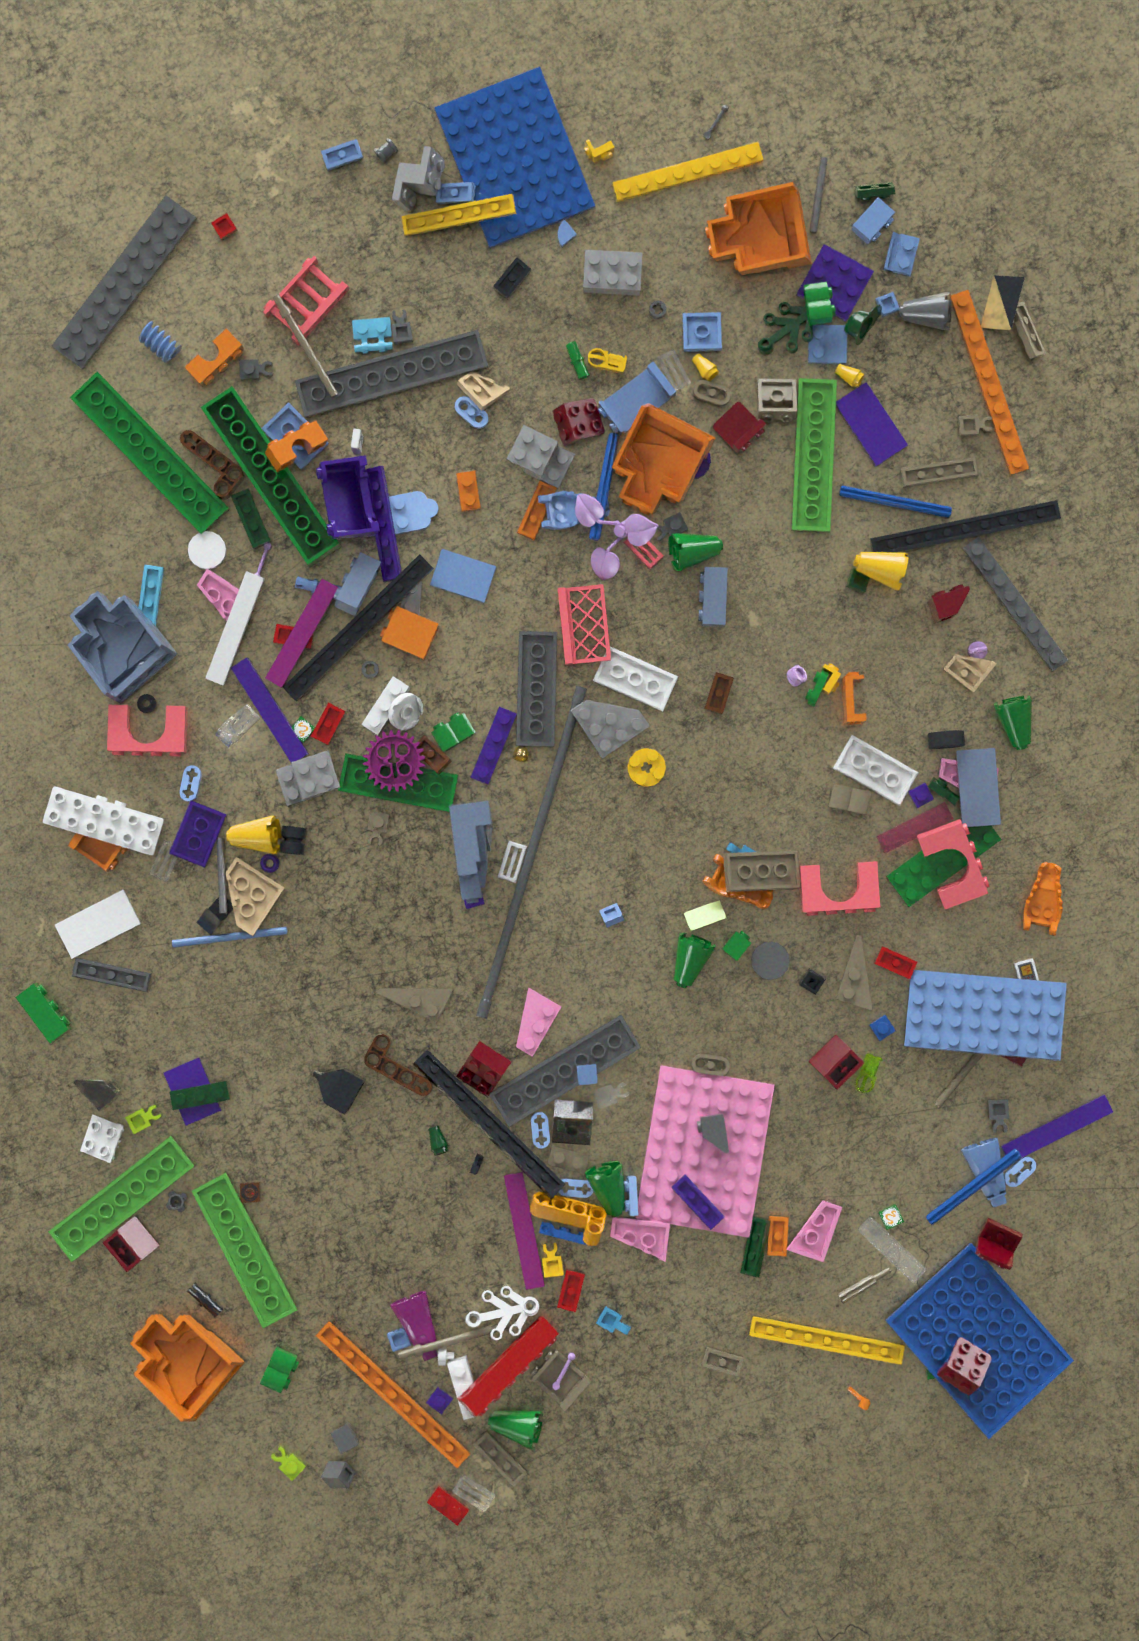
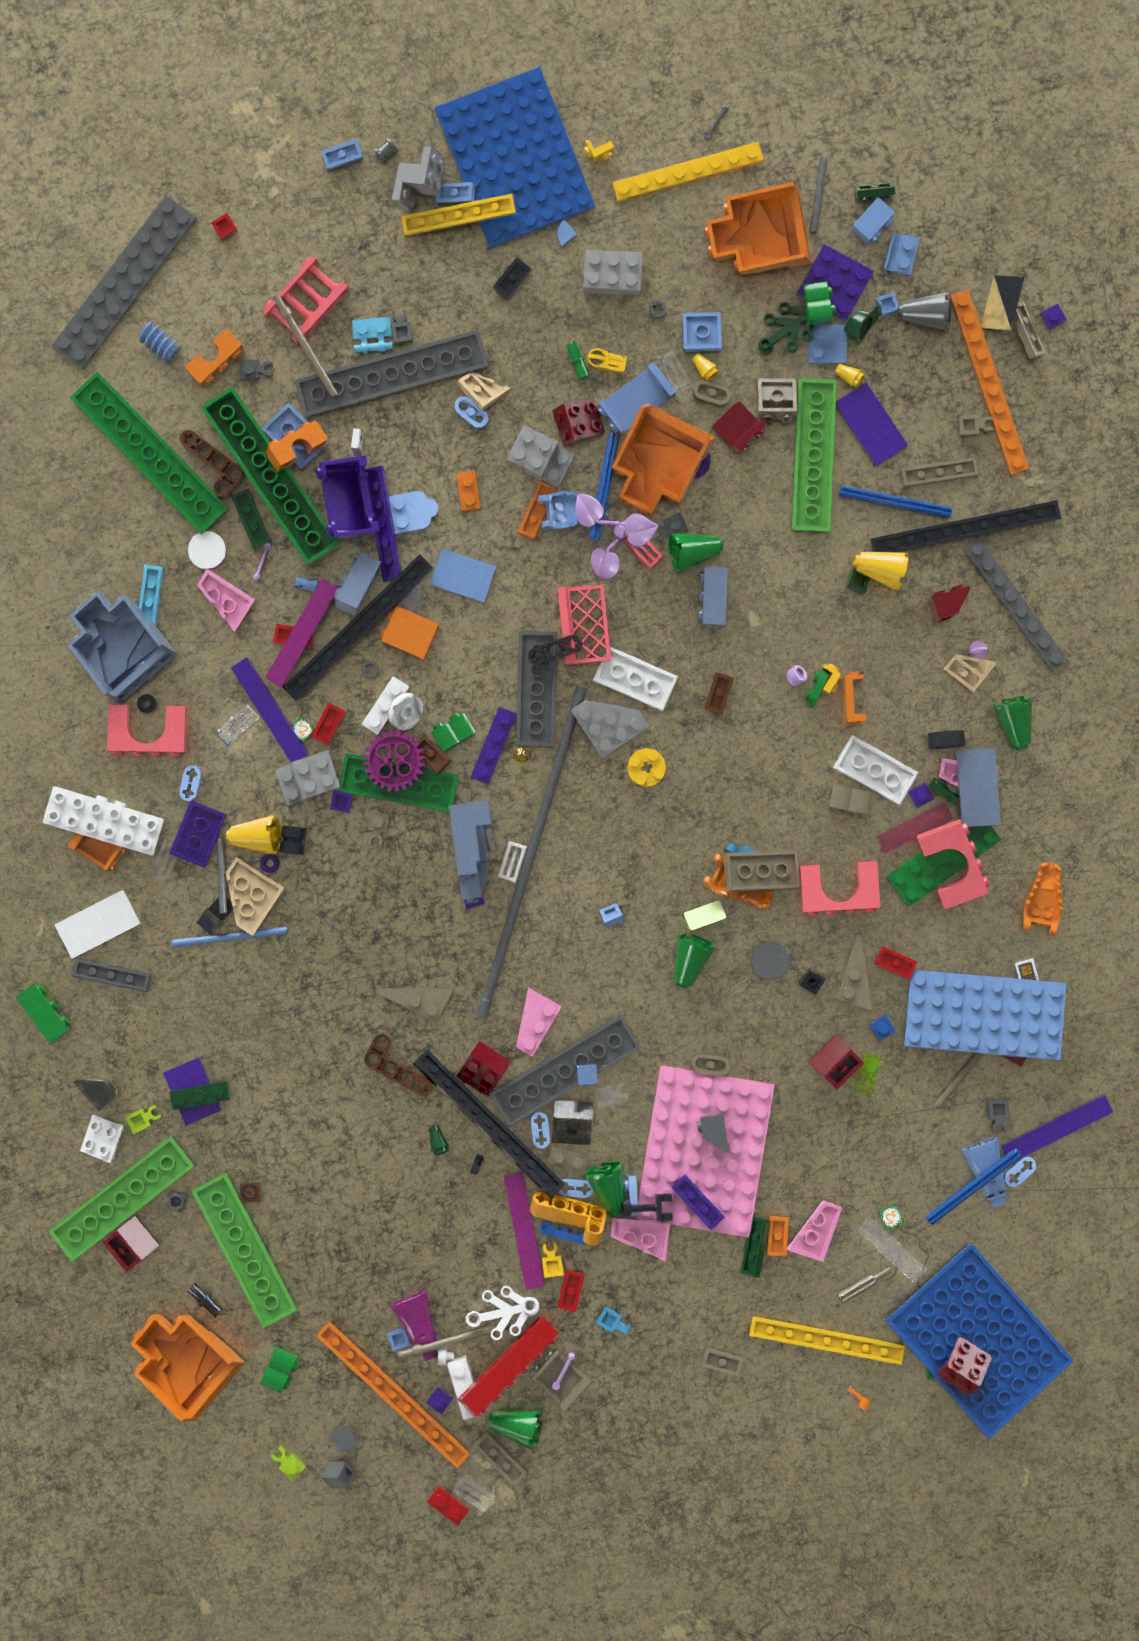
white tile [206,571,265,685] -> none
black piece [313,1068,366,1115] -> none
green brick [722,931,751,961] -> none
dark red bracket [976,1218,1023,1270] -> none
none -> dark purple plate [330,790,353,813]
none -> black beam [528,635,583,665]
none -> black bar [621,1193,673,1222]
none -> dark purple plate [1040,303,1067,330]

